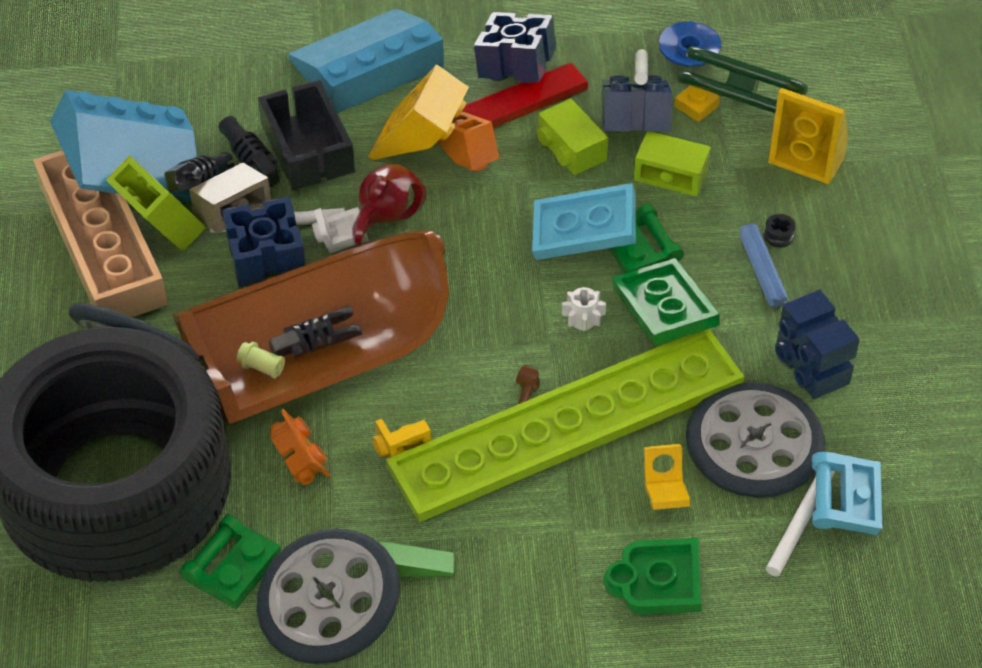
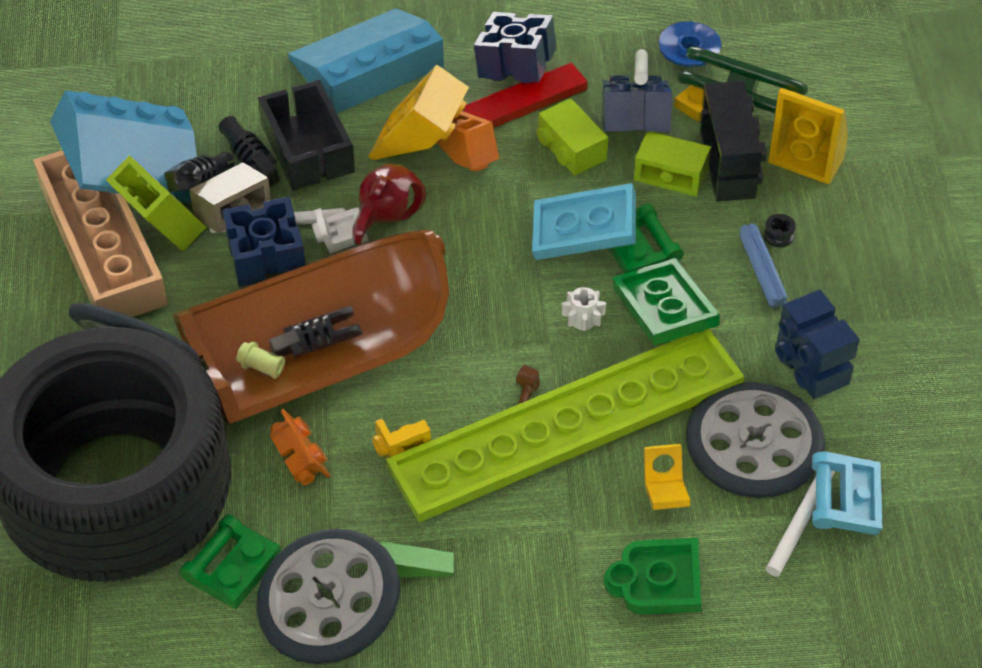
none -> black piece [699,81,766,202]

